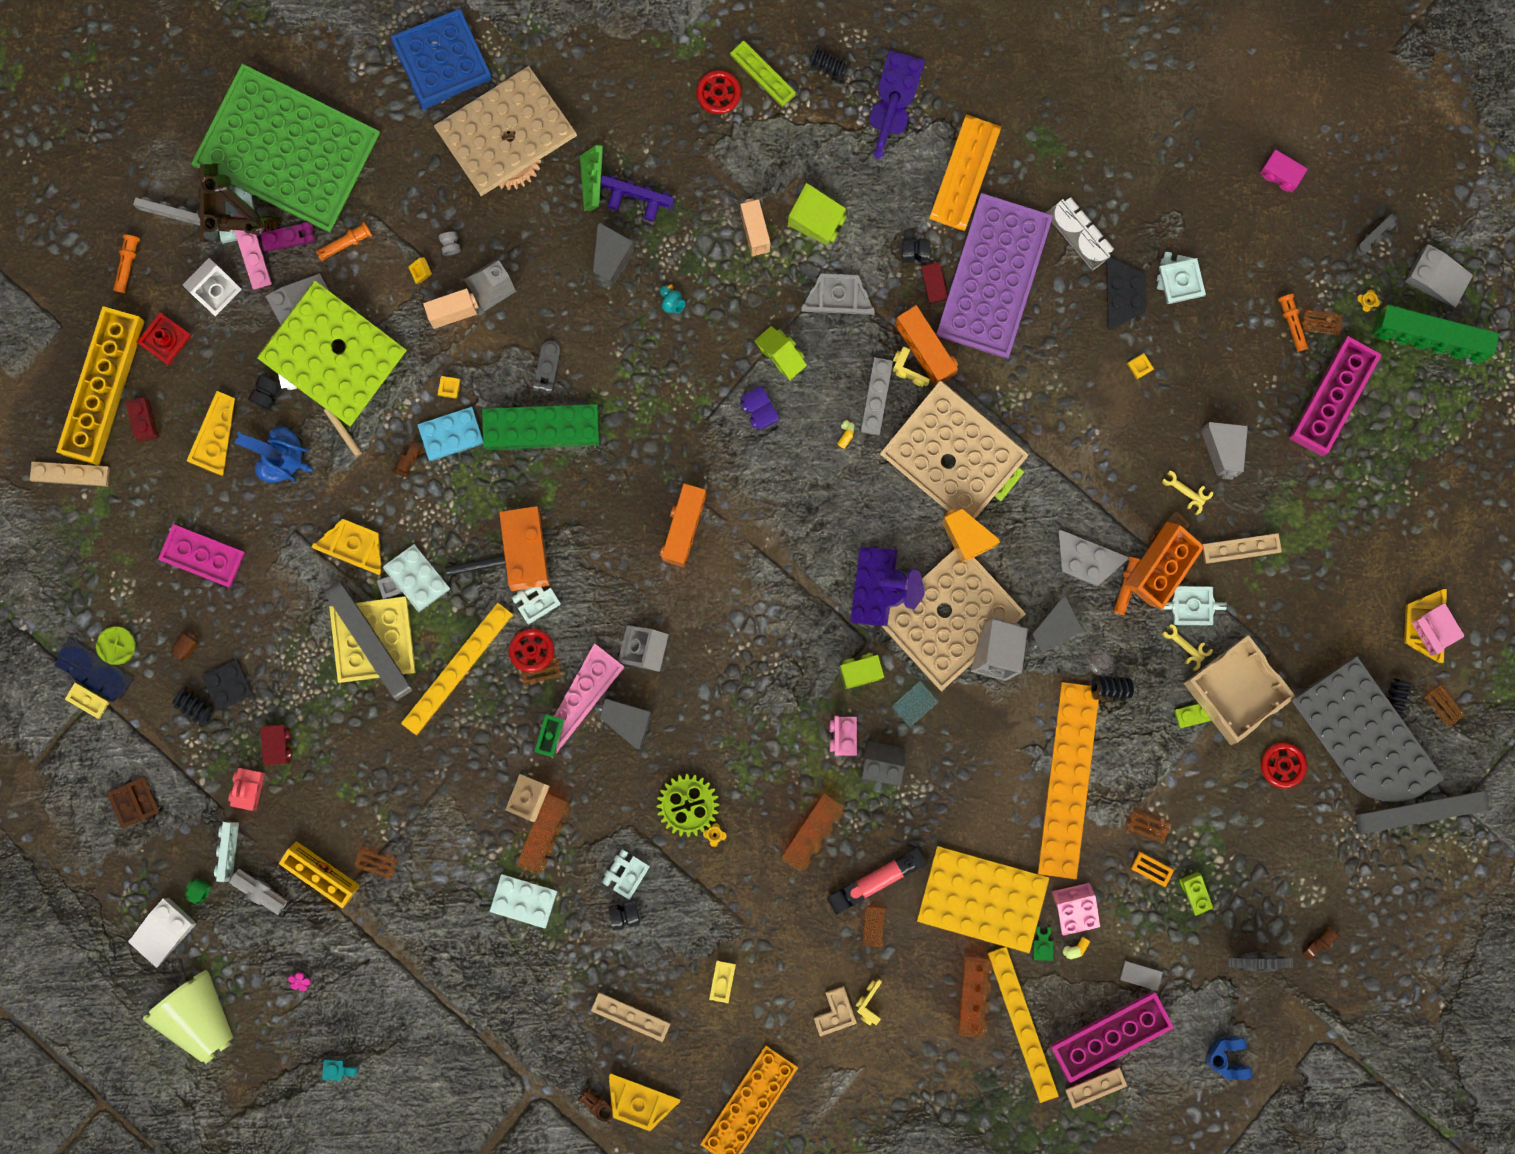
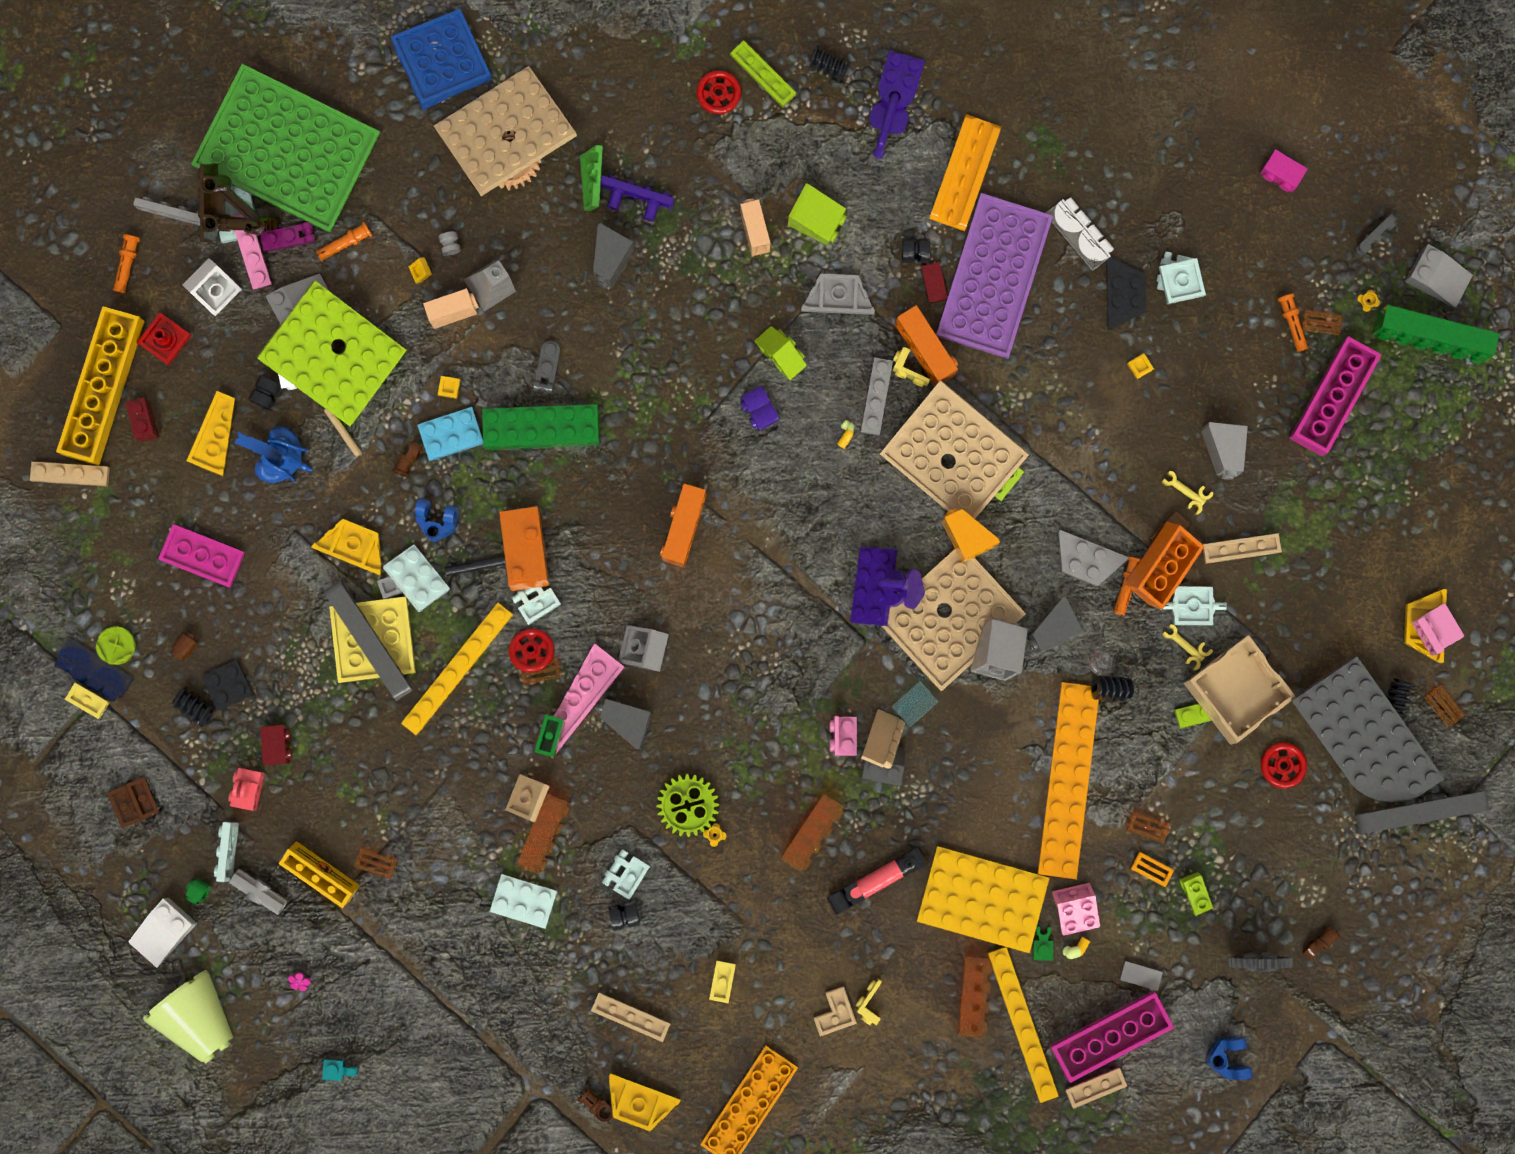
teal animal [660,284,685,314] -> none
lime brick [839,653,884,690] -> none
clear orange tile [862,907,885,948] -> none
none -> blue piece [415,498,459,542]
none -> tan windscreen [861,709,905,769]

